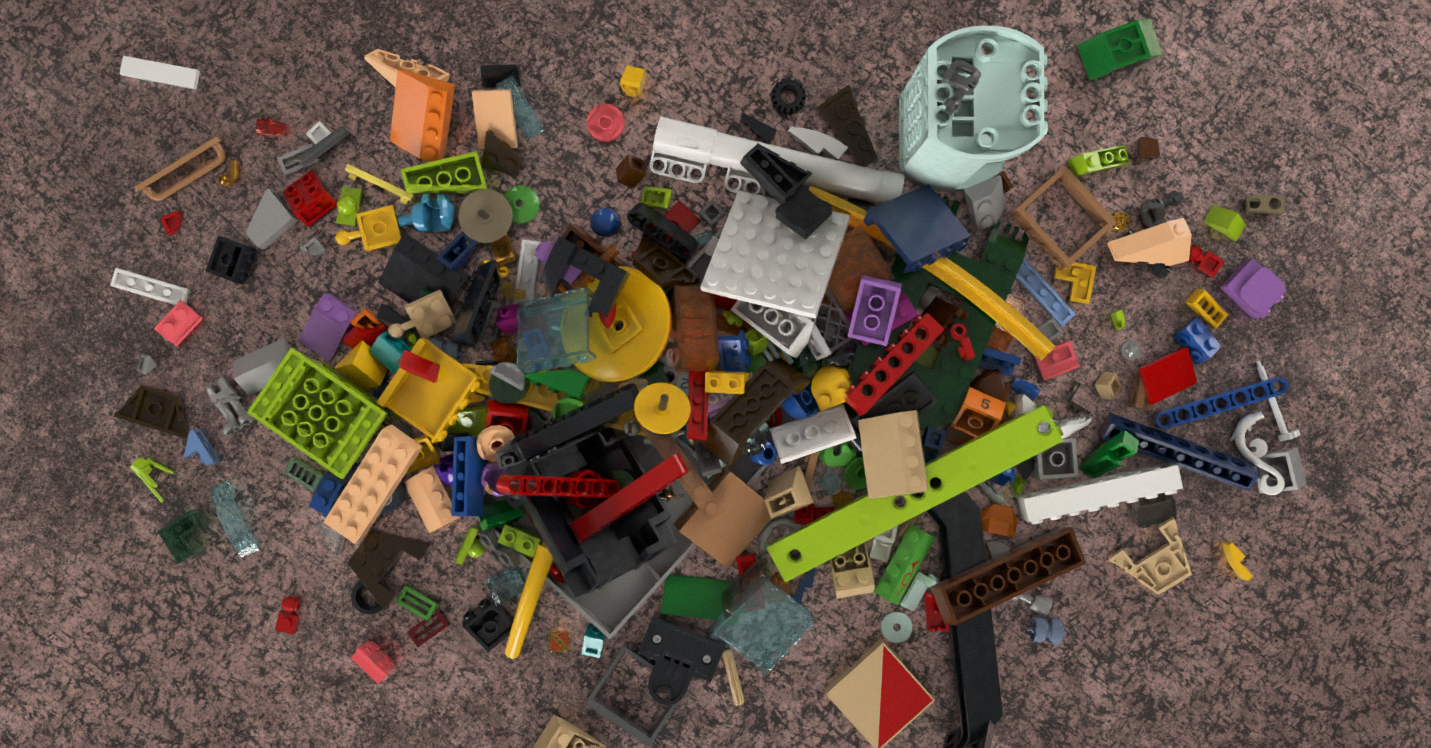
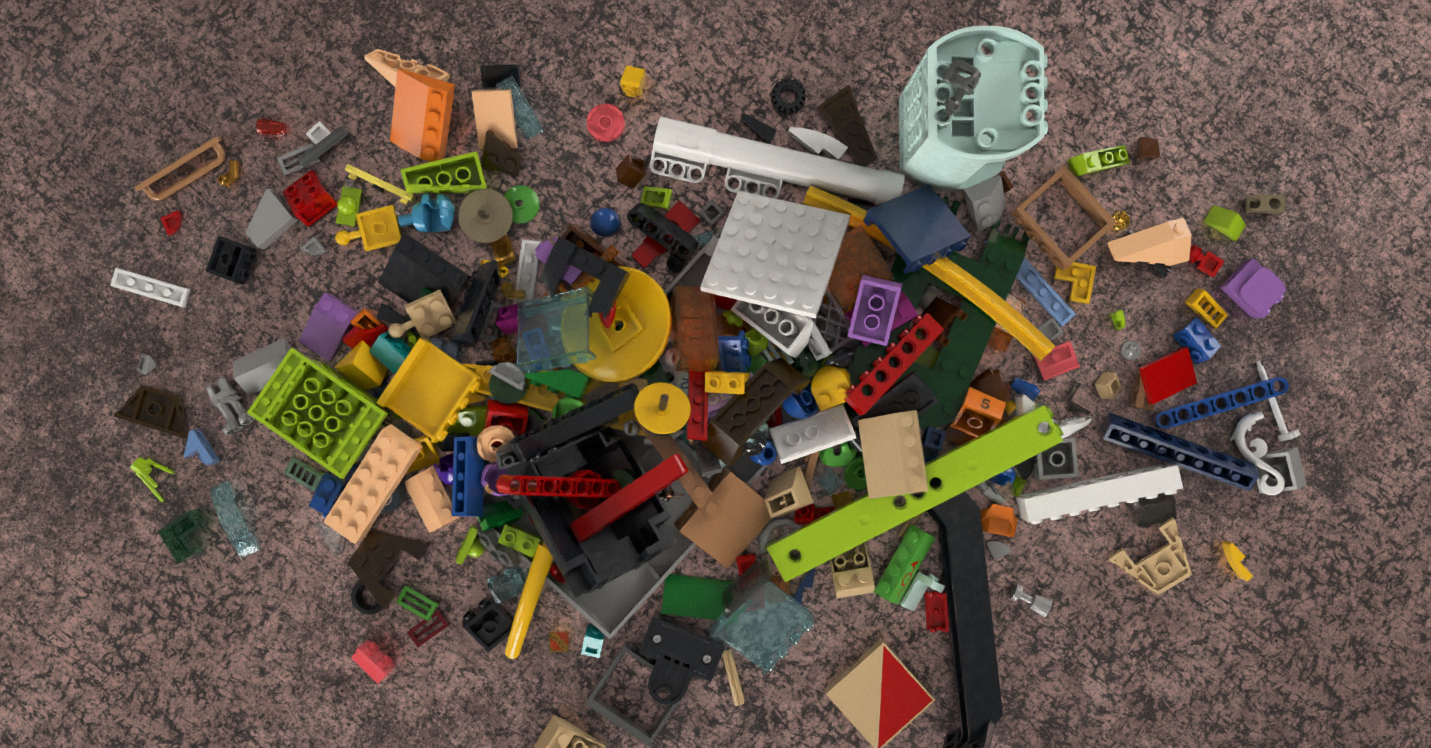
white tile [120,56,200,90] -> none
coral plate [154,300,203,347] -> none
red plate [275,596,301,635] -> none
red slope [398,350,440,383] -> none
dark blue slope [436,231,477,270] -> none
dark brown wing [632,233,700,288] -> none
black wedge [740,143,813,205] -> none
black brick [775,184,832,240] -> none
white slope [869,525,898,563] -> none
light aqua piece [881,611,912,643] -> none
reddish brown brick [930,527,1086,625] -> none
red plate [950,323,975,362] -> none
blue bracket [978,347,1021,376] -> none
sand blue wheel [1027,616,1066,644] -> none
green slope [1077,18,1163,81] -> none
green slope [1079,431,1139,479] -> none
dark grey piece [1140,190,1183,229] -> none

